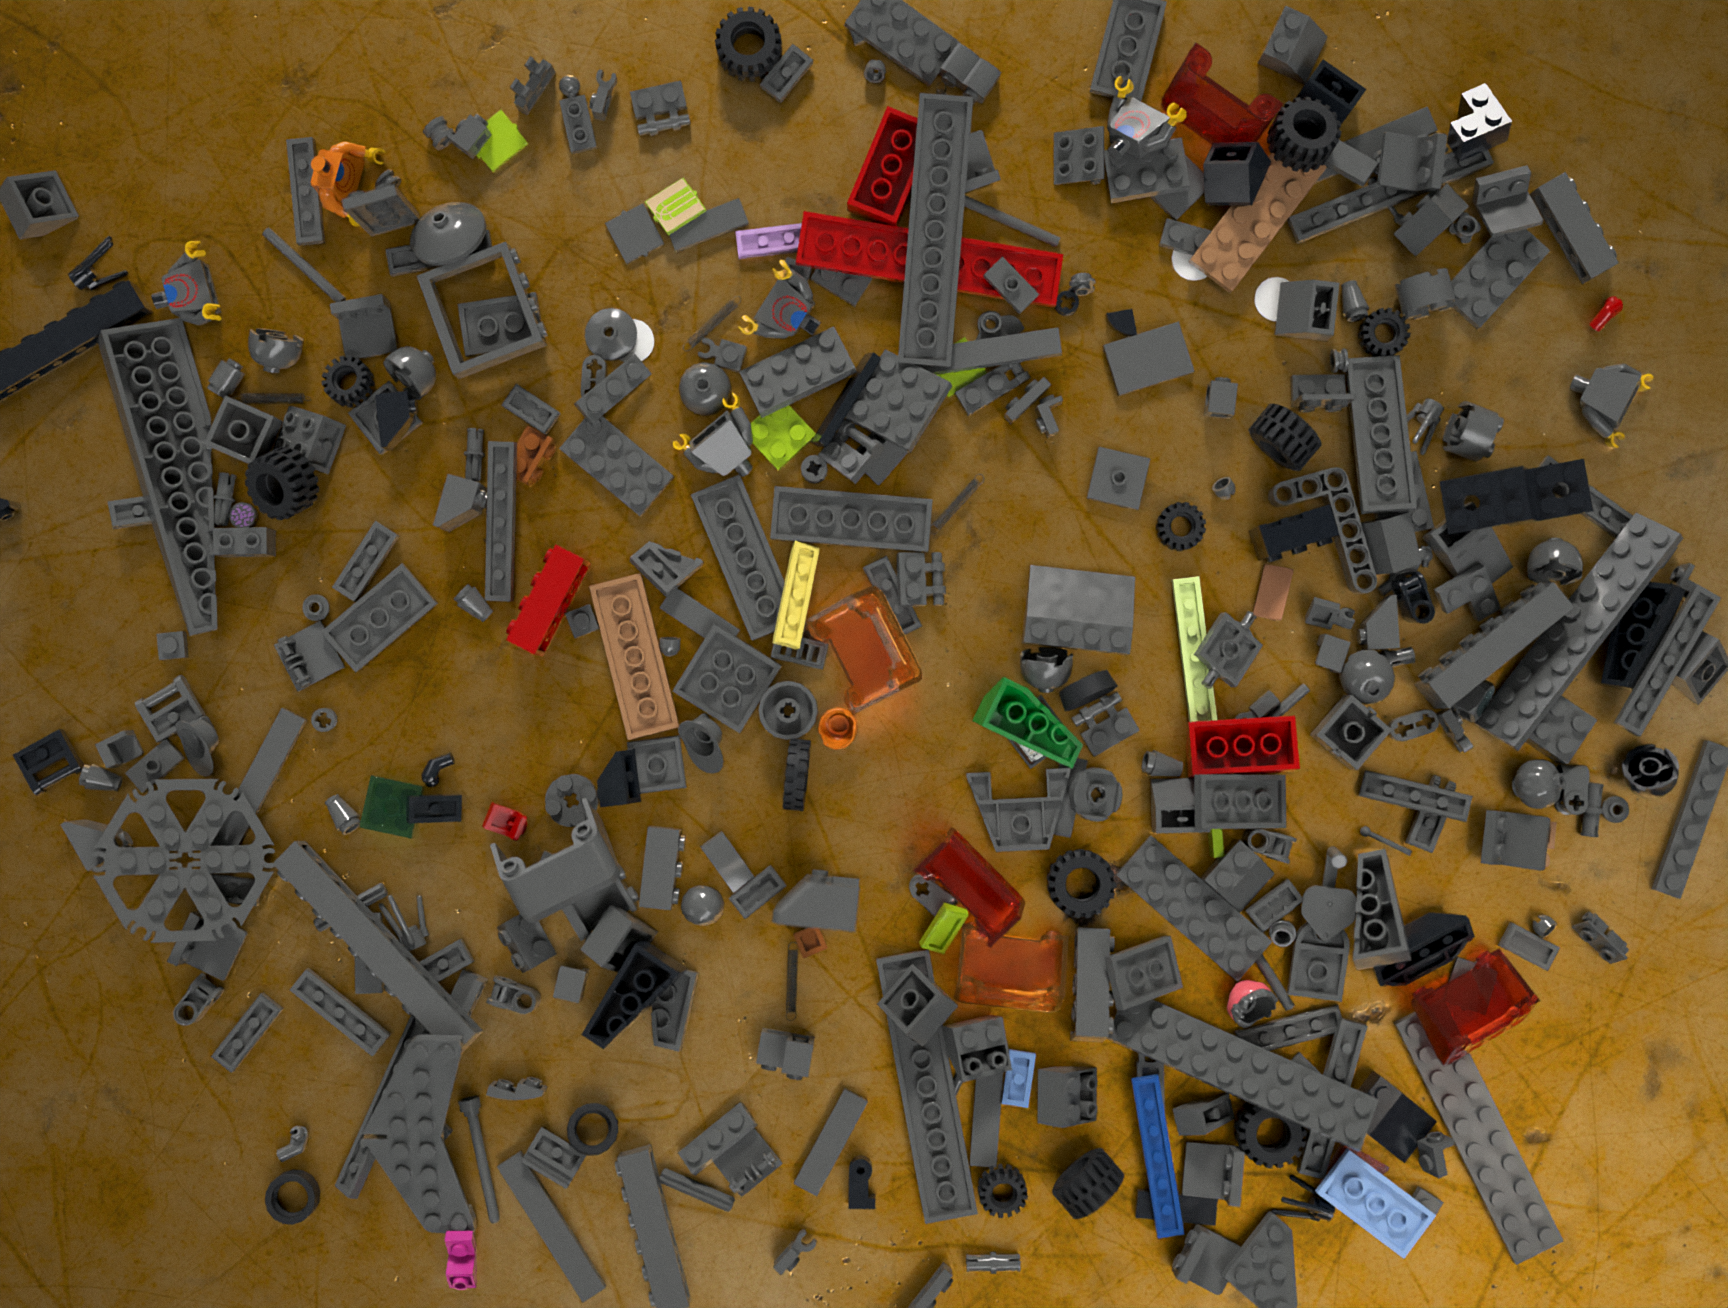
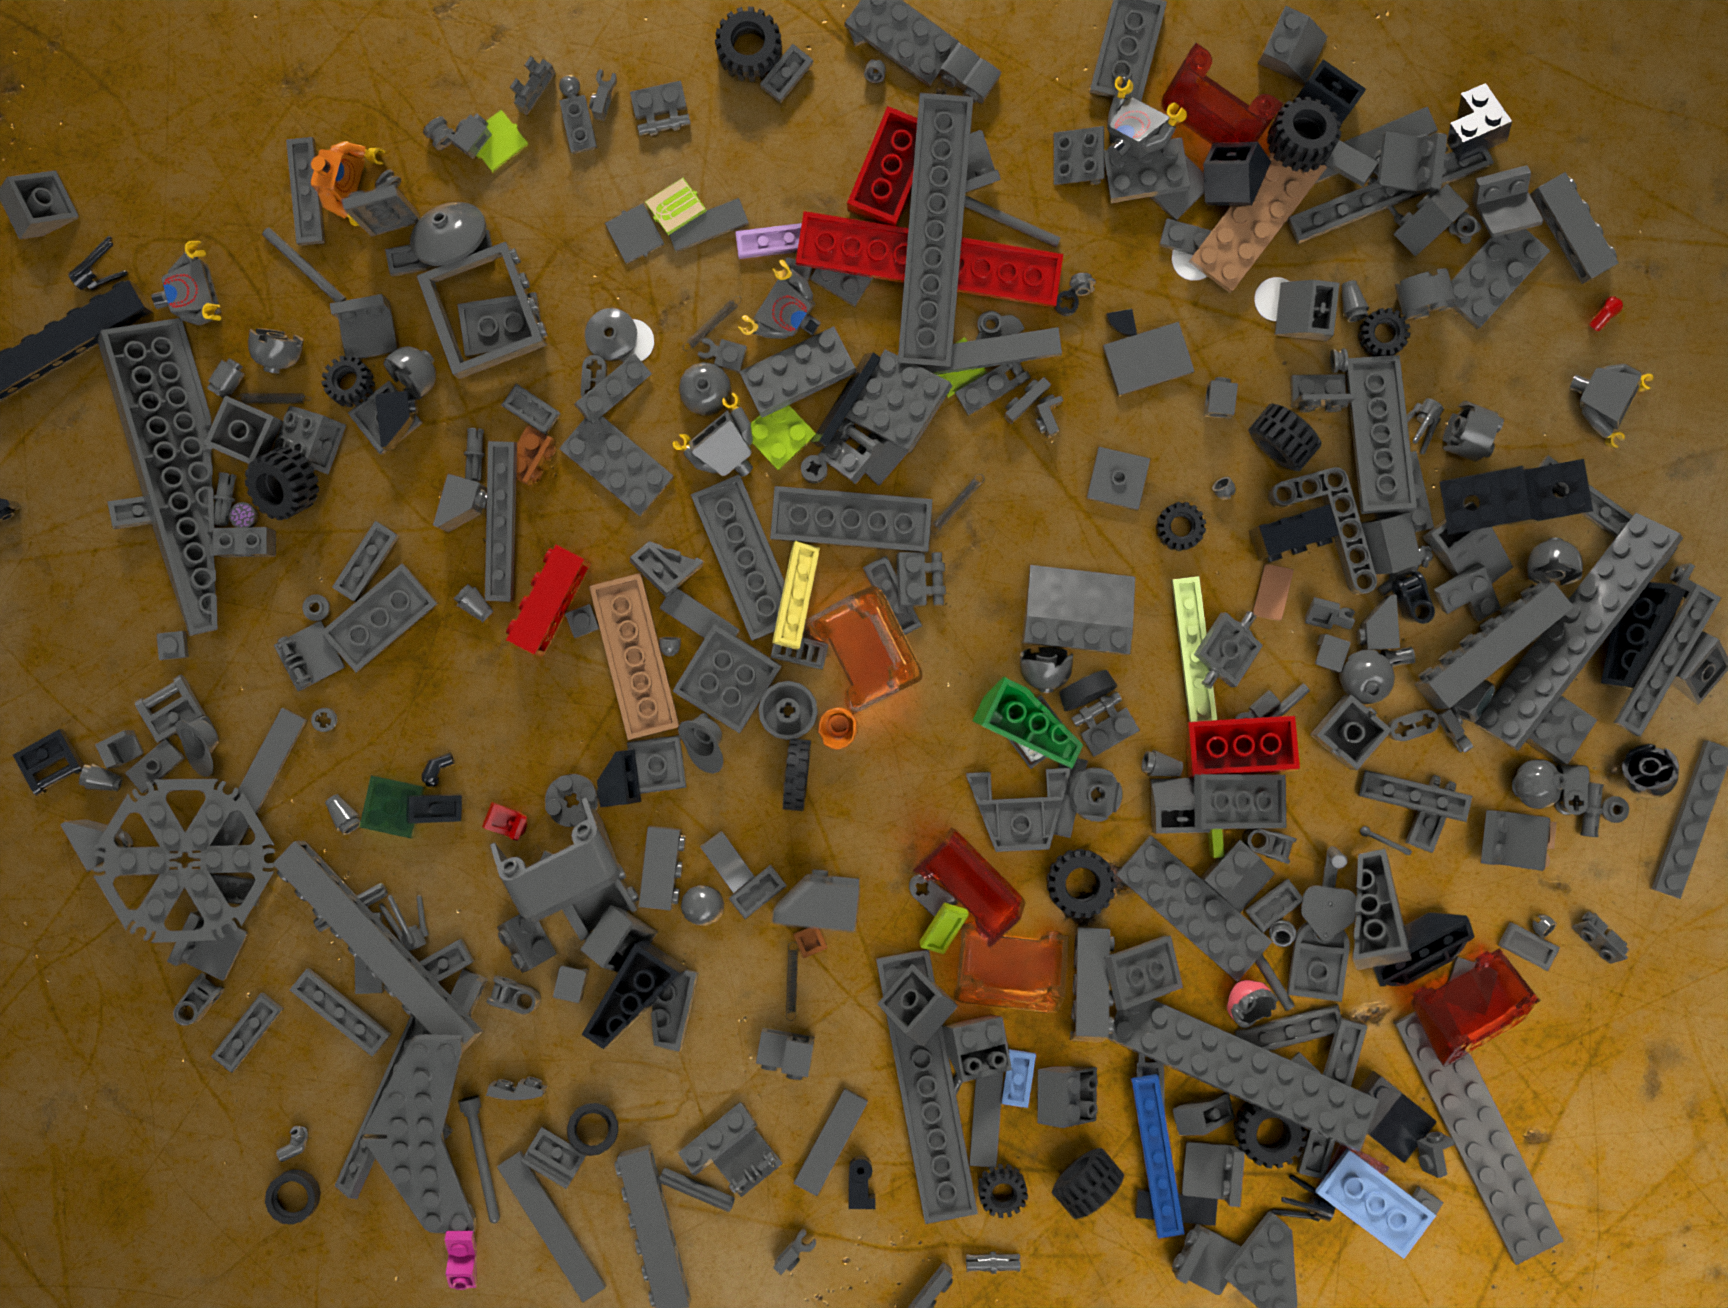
dark grey plate [983,256,1039,314] -> none

